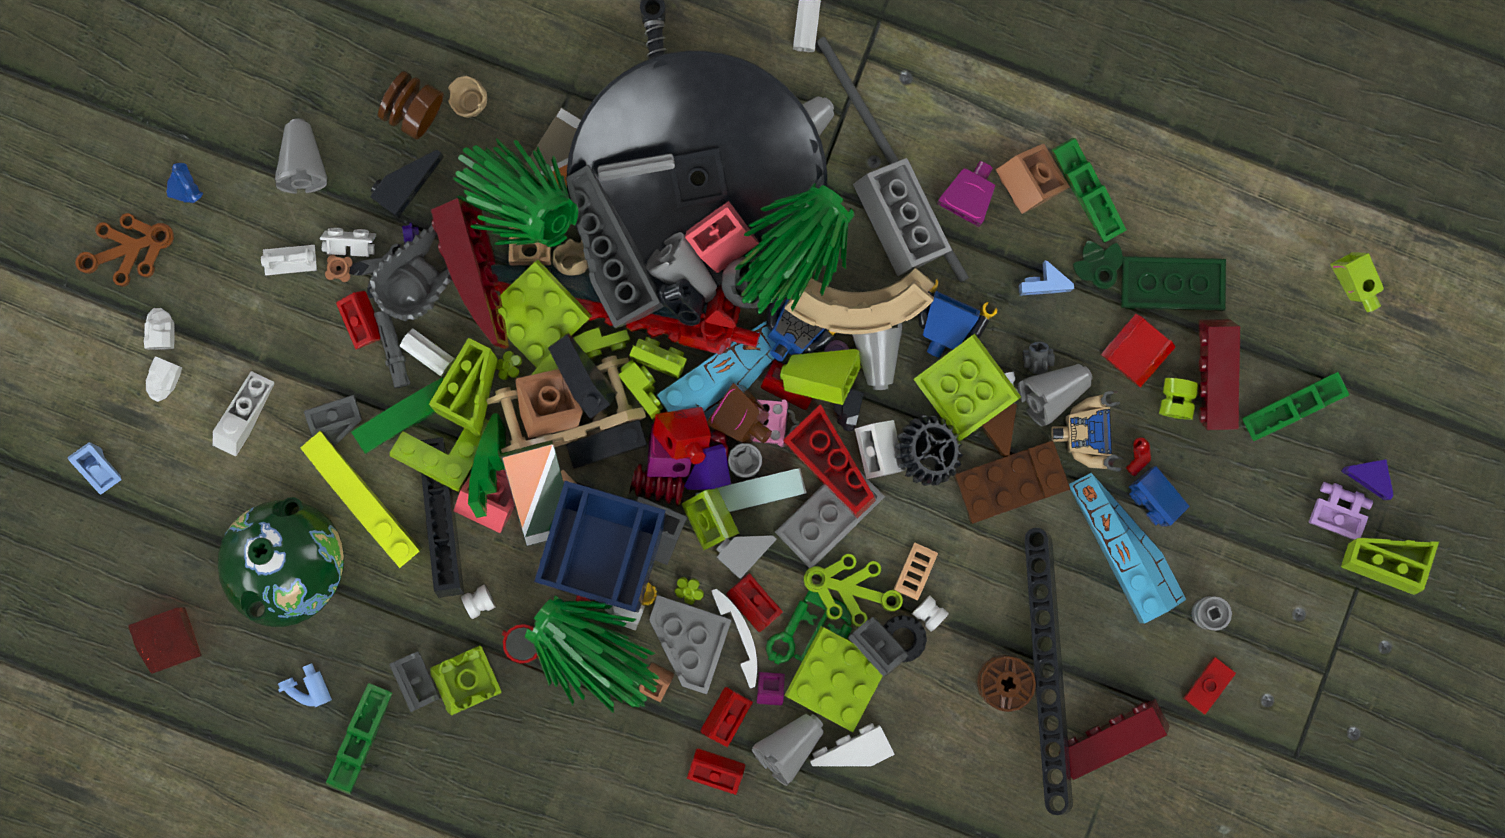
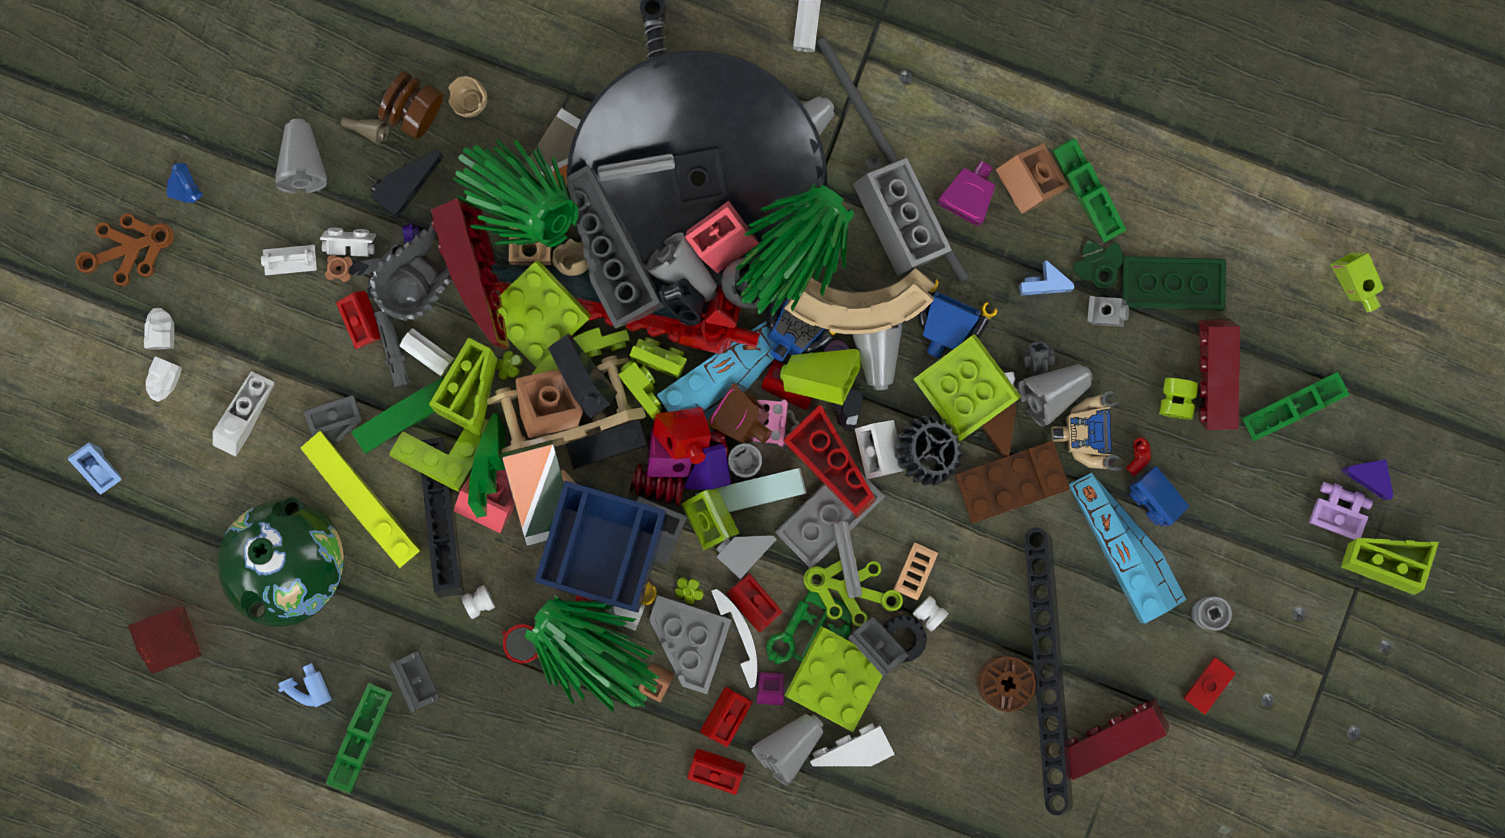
lime slope [430,646,501,715] -> none
red slope [1101,314,1176,388] -> none
none -> dark tan cone [341,117,389,144]
none -> light grey axle [834,521,862,598]
none -> light grey brick [1087,296,1129,327]

